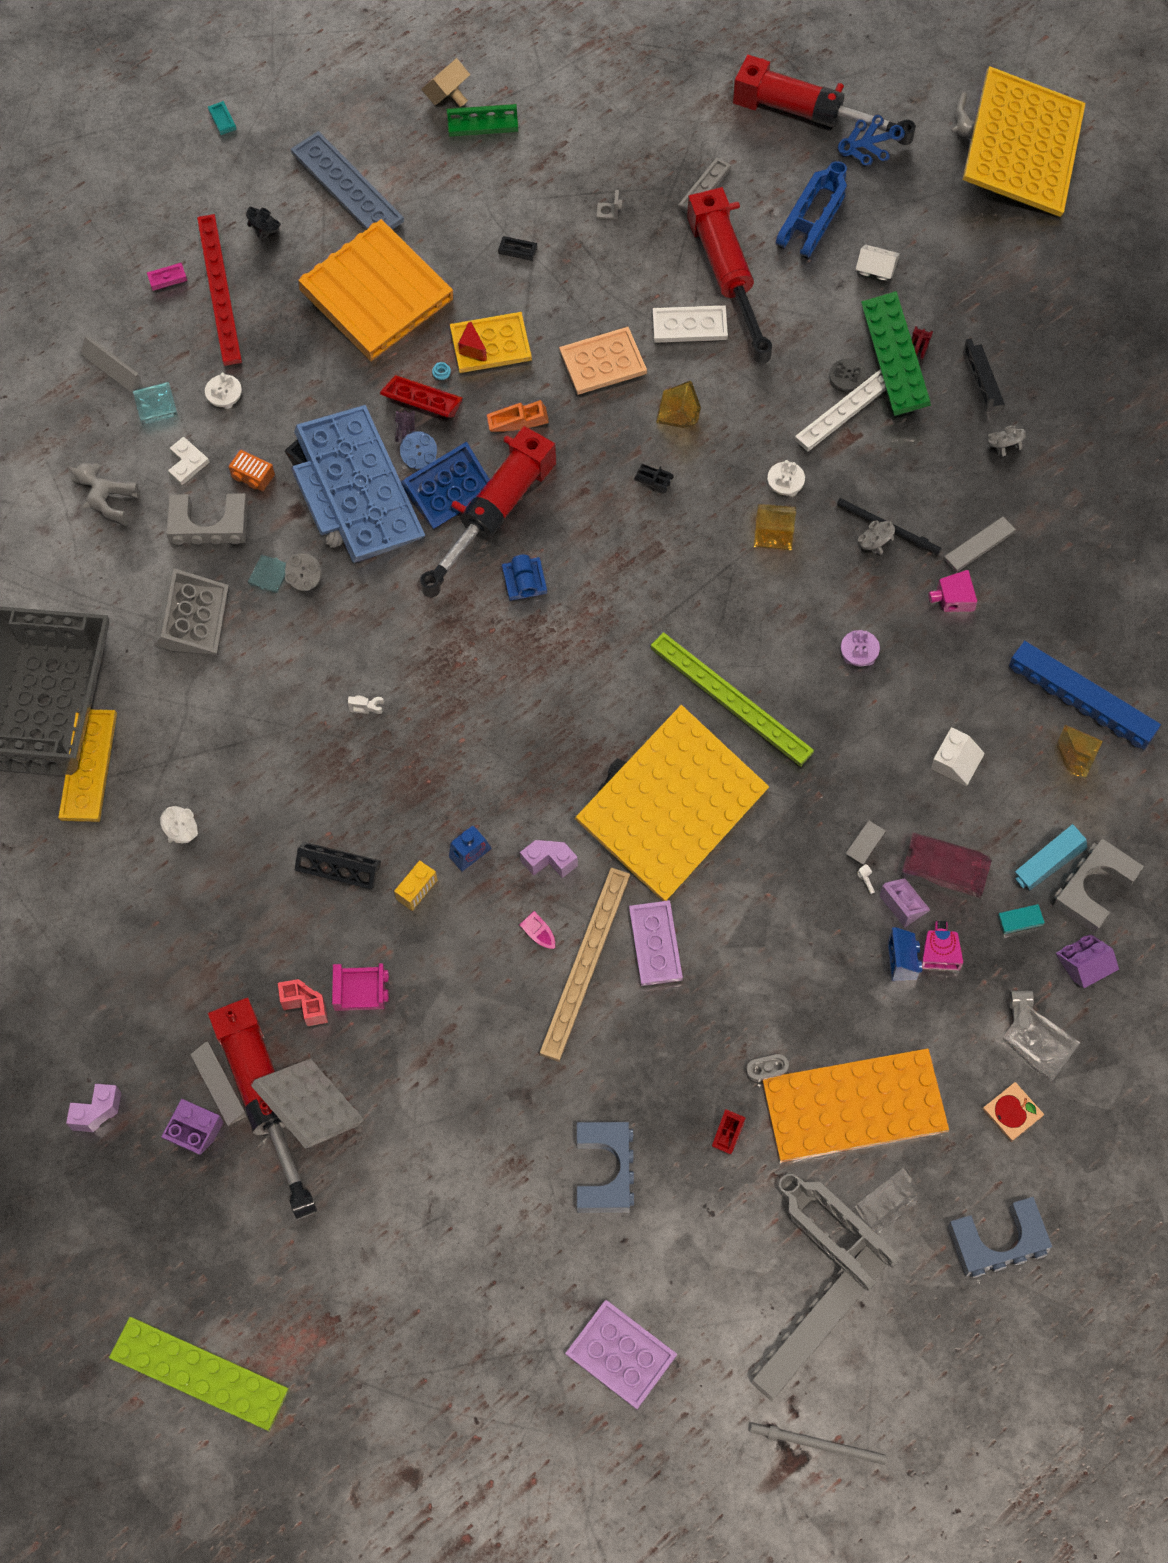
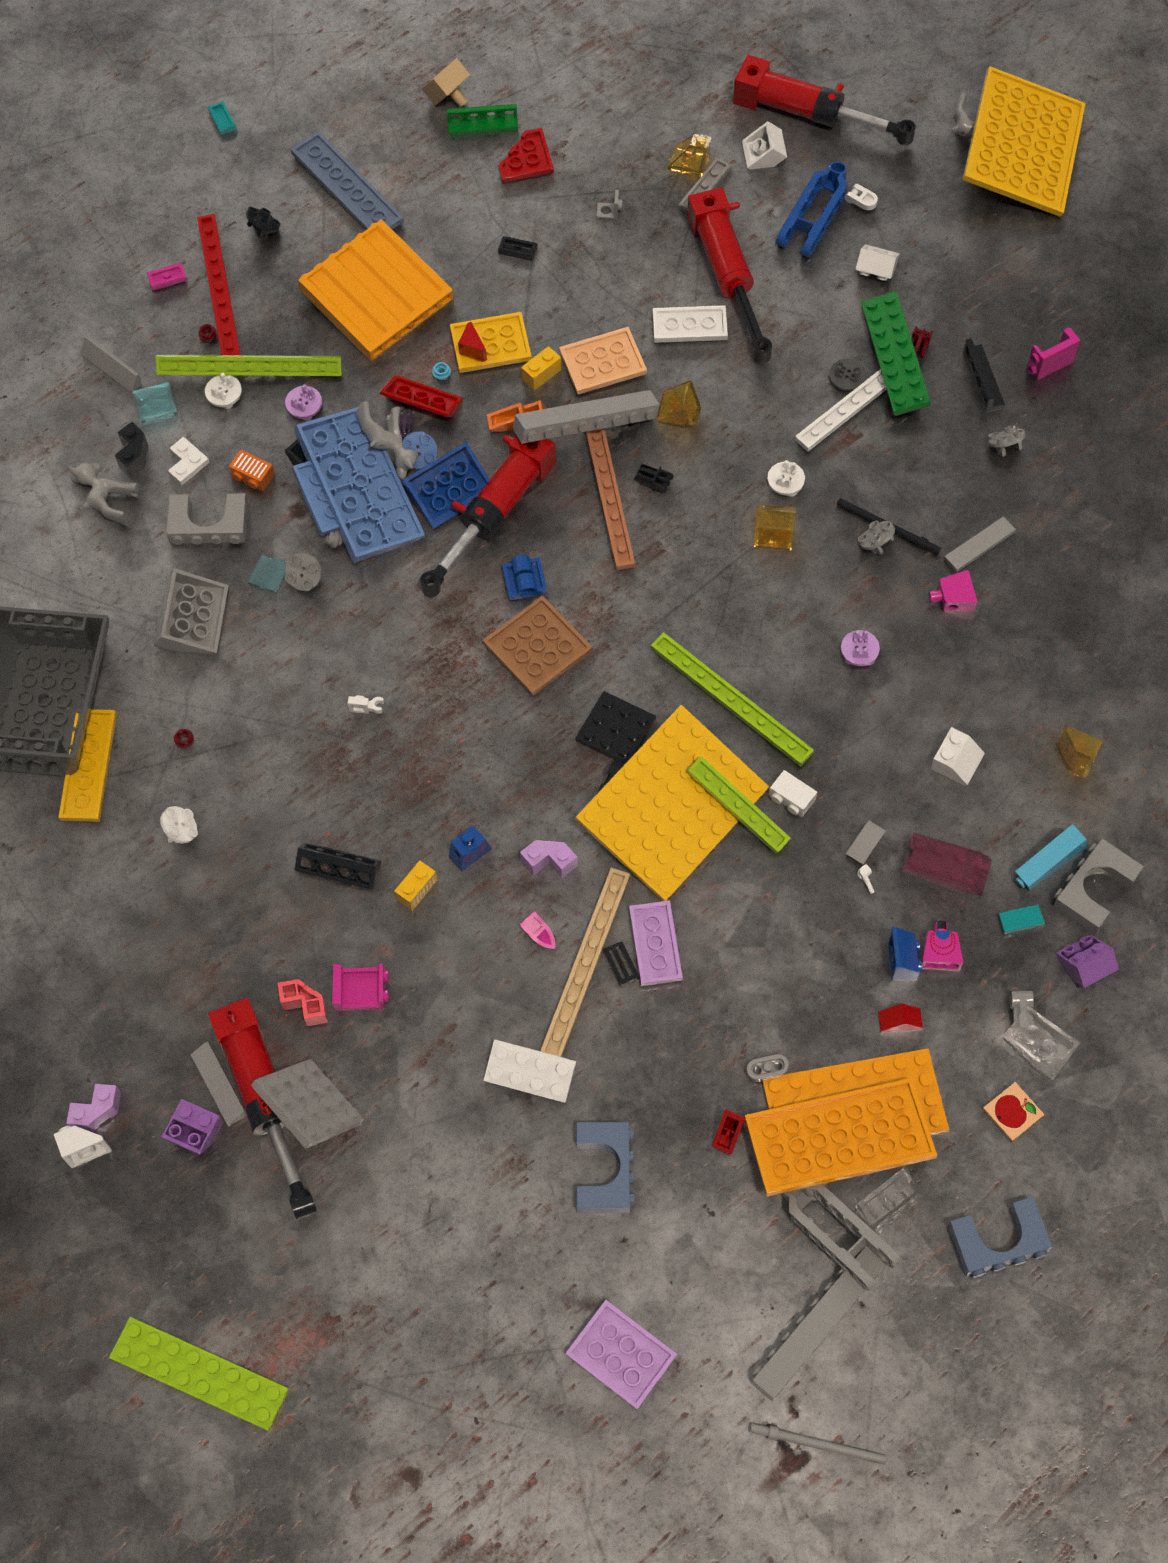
blue plant [838,115,905,166] -> none
lavender slope [880,878,930,928] -> none
blue brick [1009,640,1161,750] -> none
none -> white slope [54,1126,112,1168]
none -> black brick [115,422,148,479]
none -> lime plate [155,355,342,376]
none -> dark red plate [174,729,194,748]
none -> dark red plate [198,324,217,342]
none -> lavender plate [285,384,322,421]
none -> light grey animal [355,401,419,480]
none -> medium nougat plate [483,595,593,696]
none -> white plate [483,1039,577,1103]
none -> red plate [498,128,554,183]
none -> light grey brick [513,390,660,444]
none -> yellow brick [521,346,562,391]
none -> black plate [575,691,656,762]
none -> nougat plate [585,428,635,571]
none -> black tile [603,941,639,987]
none -> clear yellow slope [668,134,711,176]
none -> lime plate [686,756,791,854]
none -> white slope [742,121,787,170]
none -> light orange plate [745,1078,937,1196]
none -> white brick [769,770,817,817]
none -> white plate [844,184,878,210]
none -> red slope [878,1003,923,1033]
none -> dark pink panel [1027,327,1081,380]

